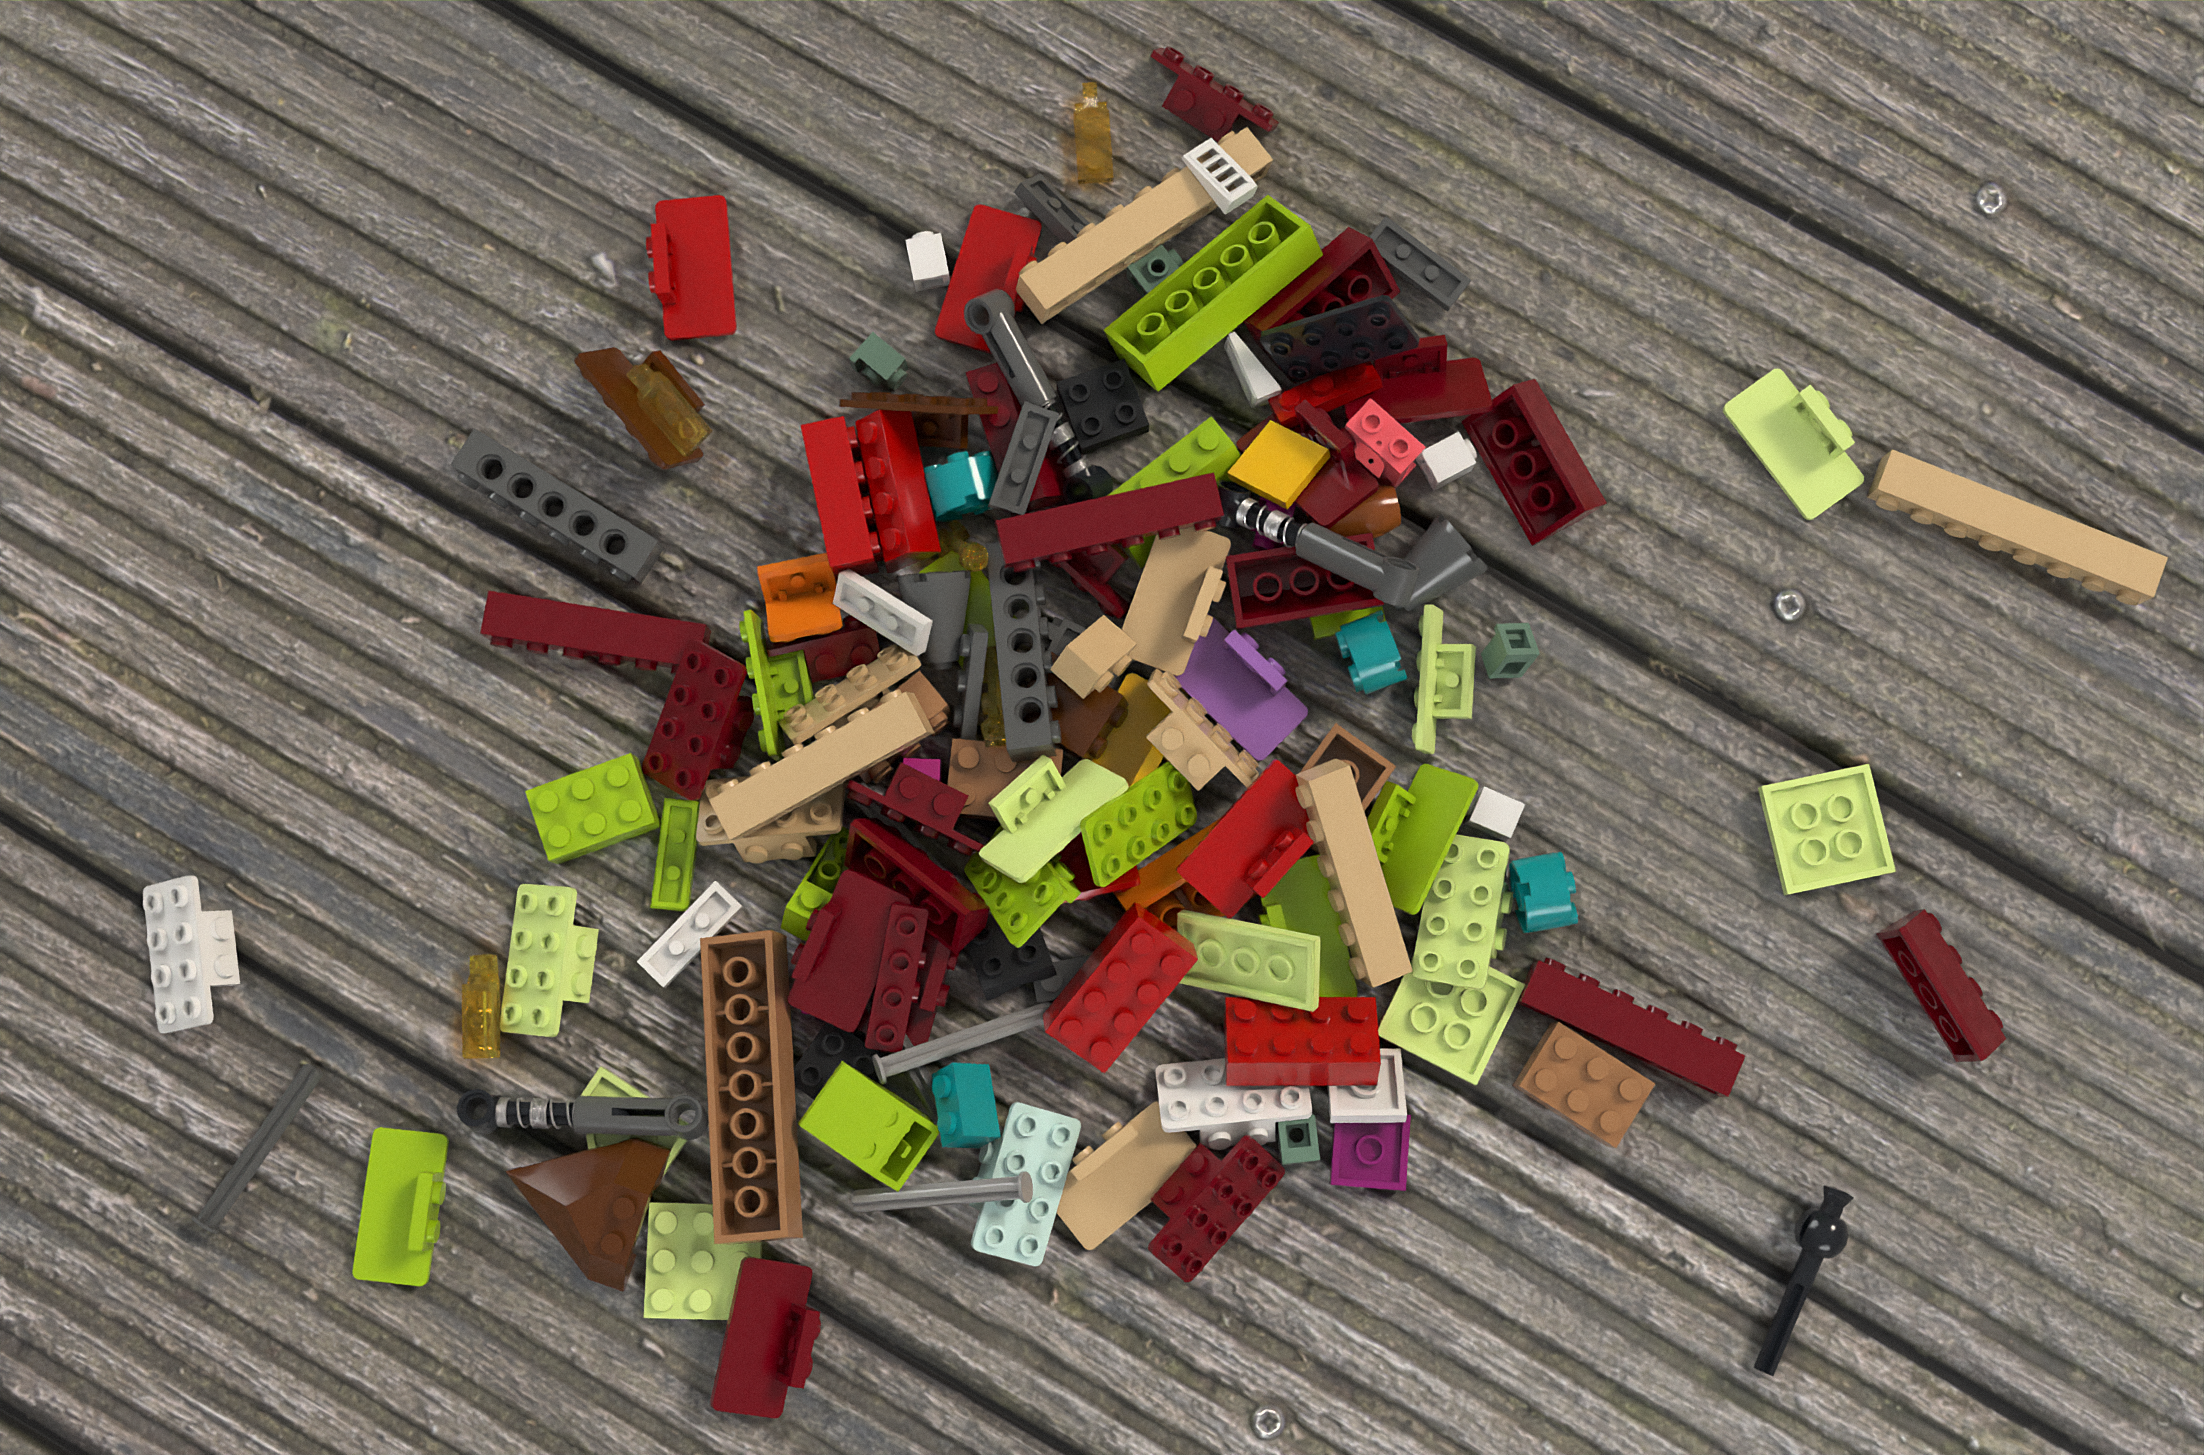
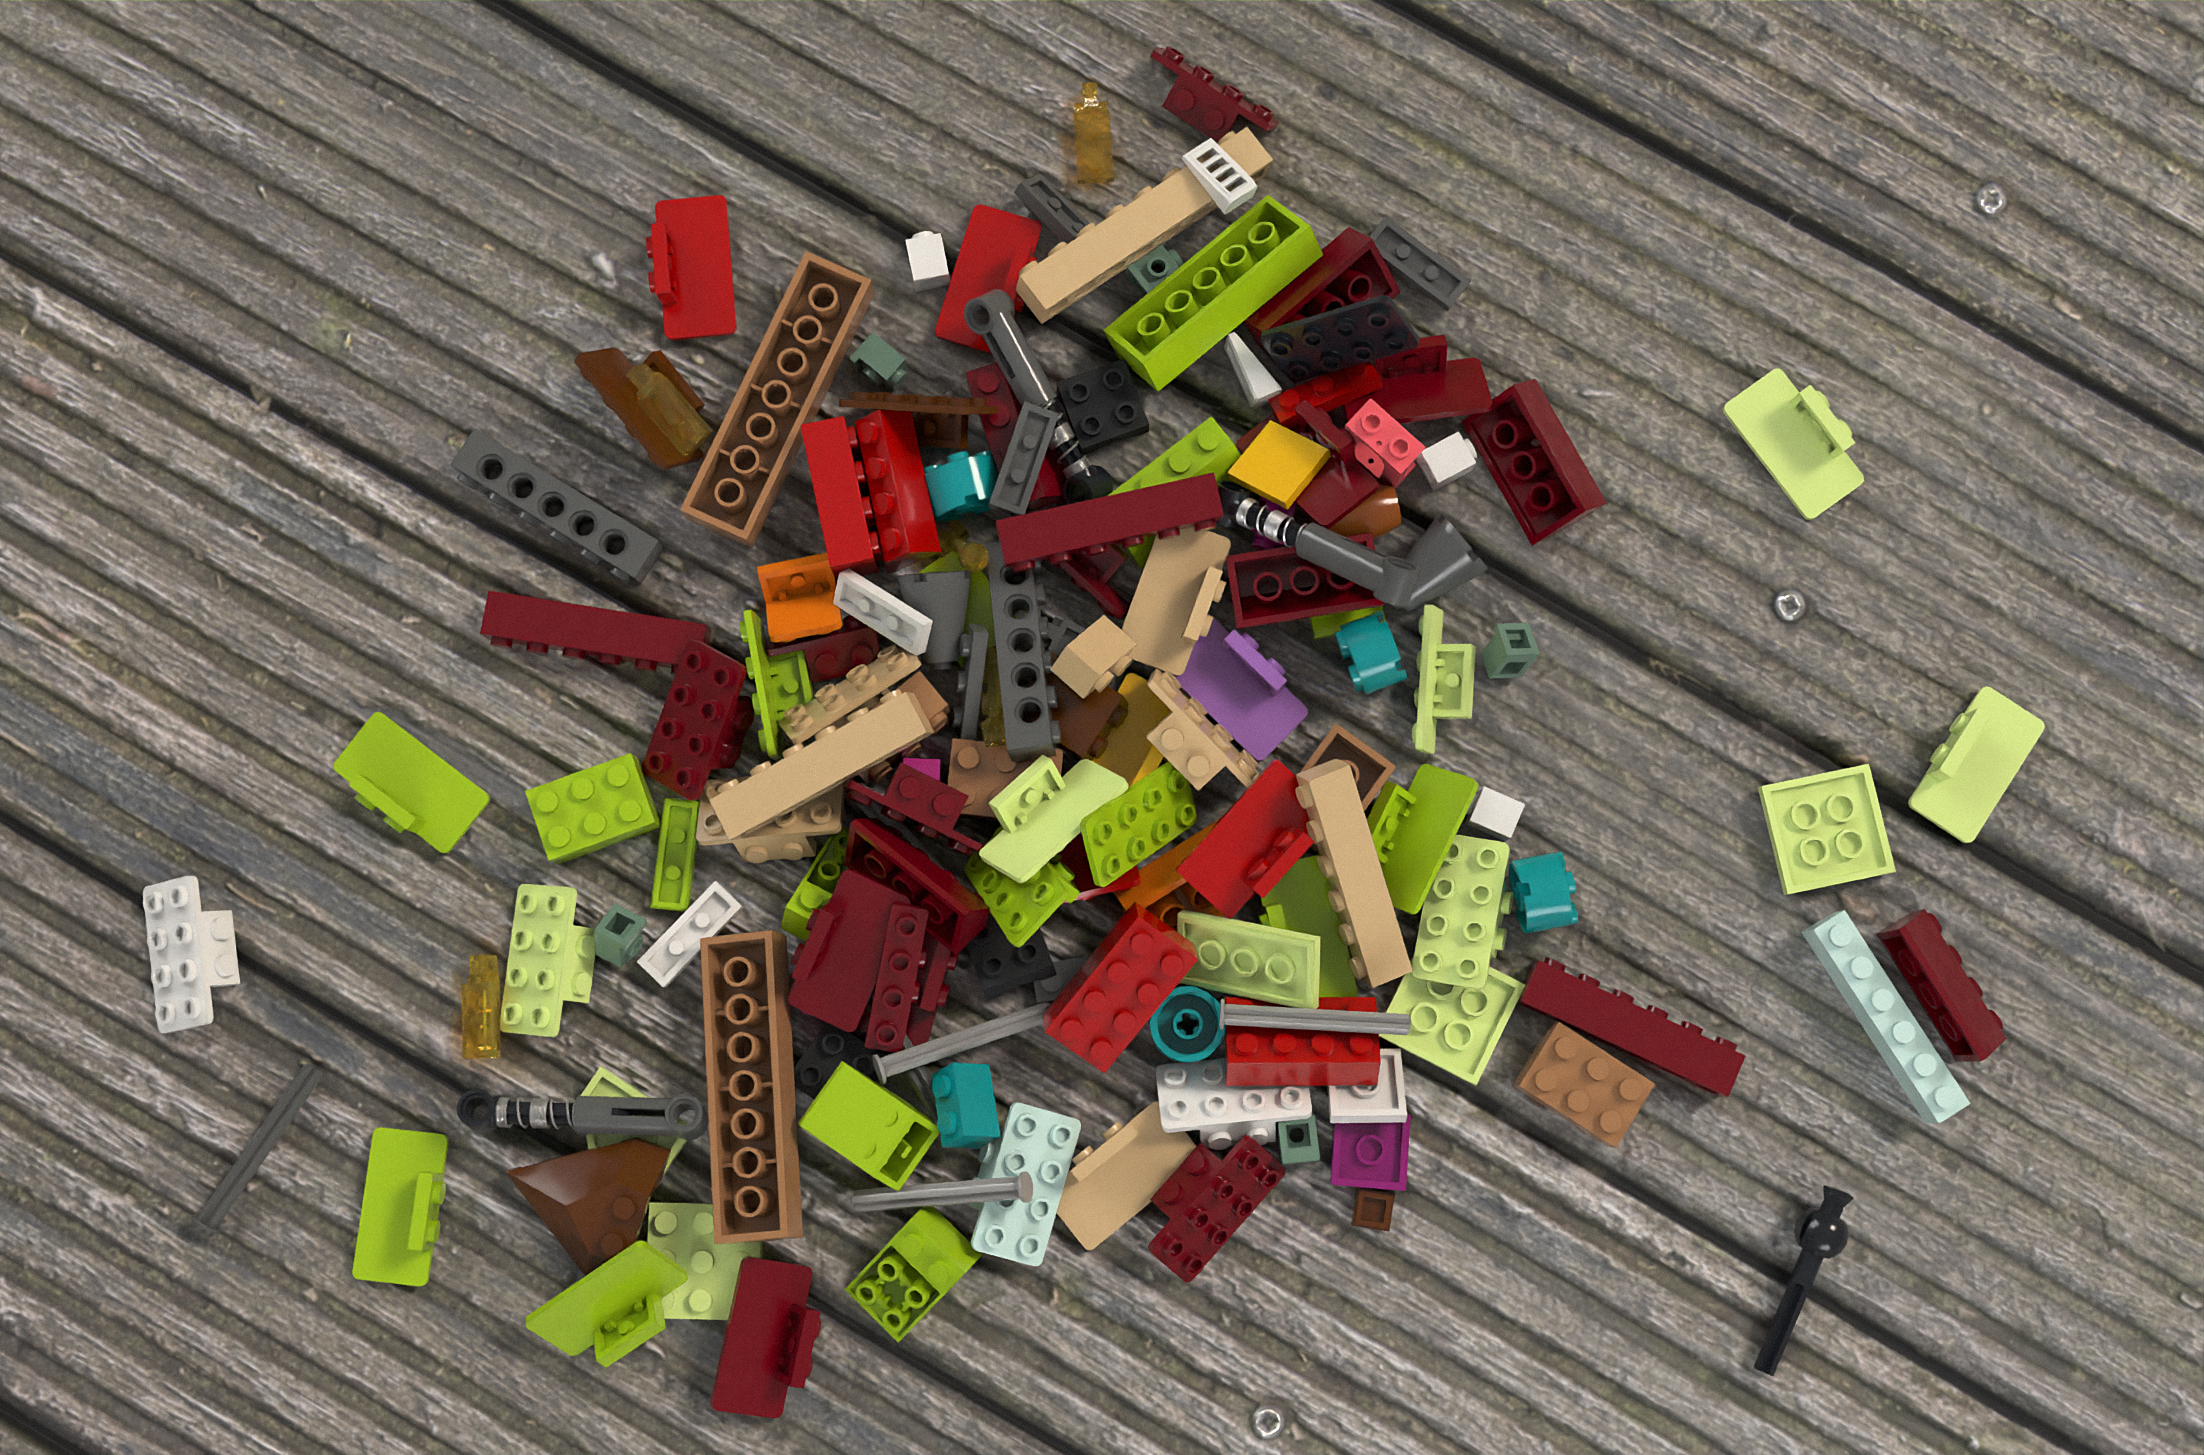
tan brick [1867,449,2168,605] -> none
none -> lime bracket [333,712,490,853]
none -> lime bracket [525,1241,688,1368]
none -> sand green brick [594,904,647,967]
none -> medium nougat brick [680,251,875,549]
none -> lime slope [844,1206,982,1343]
none -> teal brick [1149,986,1226,1063]
none -> light grey axle [1219,999,1411,1035]
none -> reddish brown tile [1351,1187,1395,1232]
none -> light aqua brick [1801,910,1971,1124]
none -> yellowish green bracket [1908,686,2045,843]

